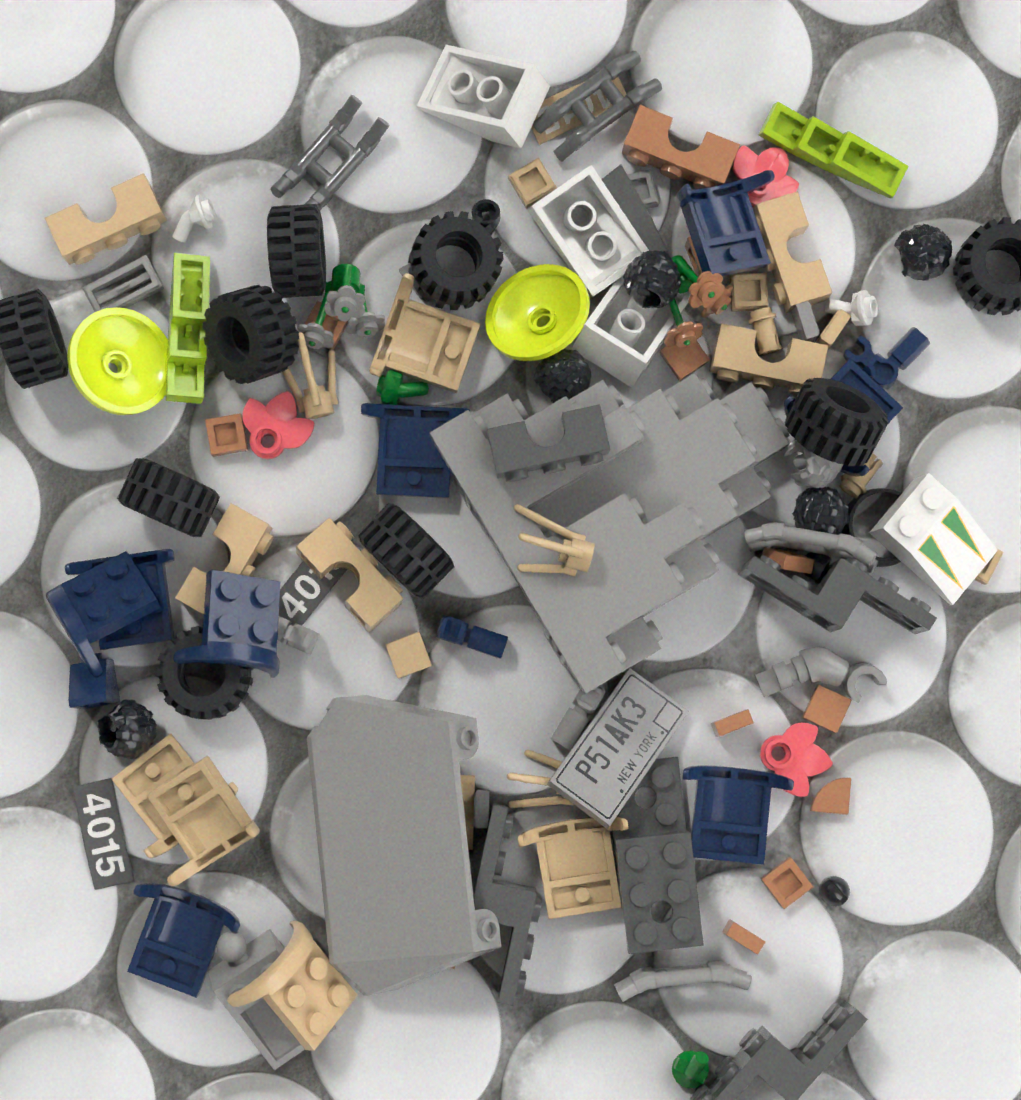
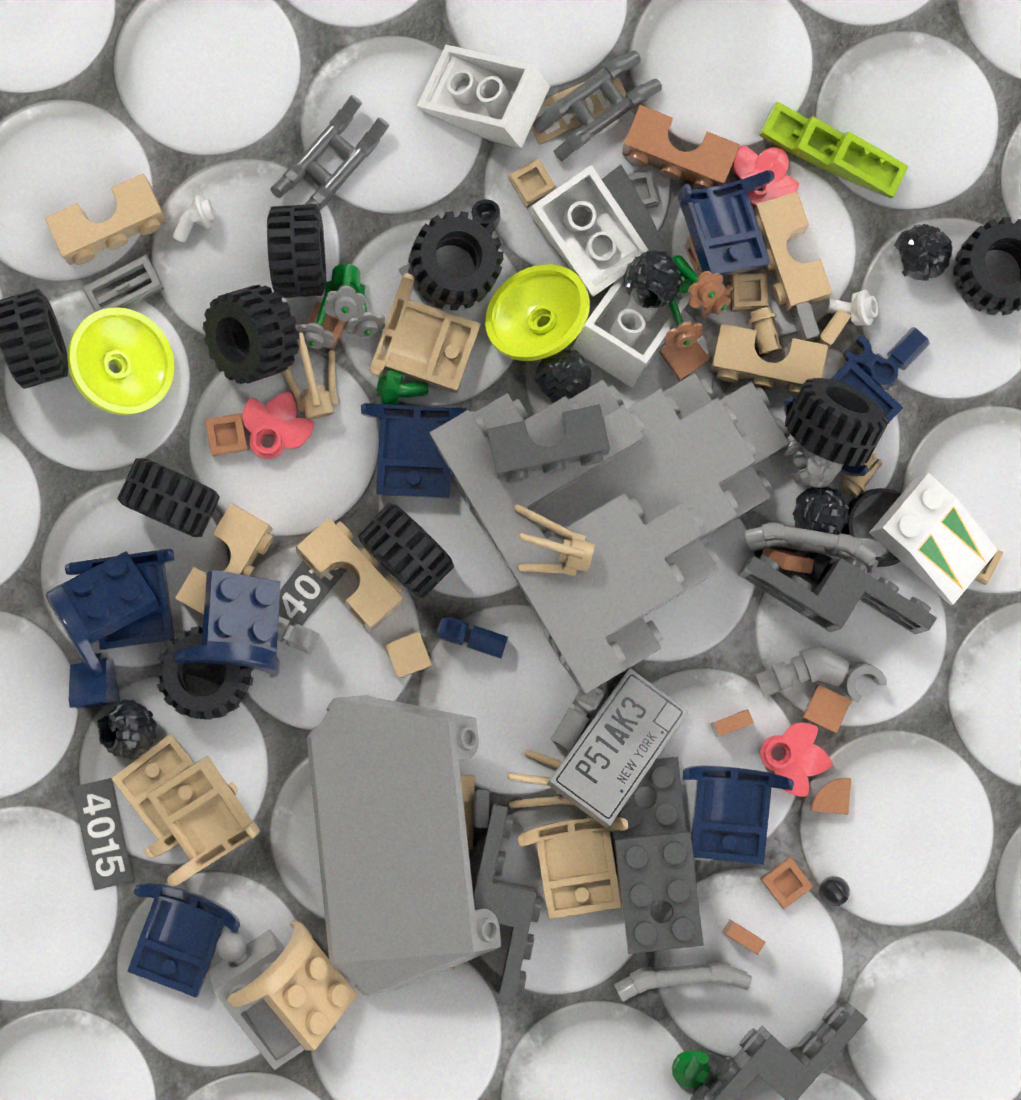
lime slope [165,253,210,404] -> none

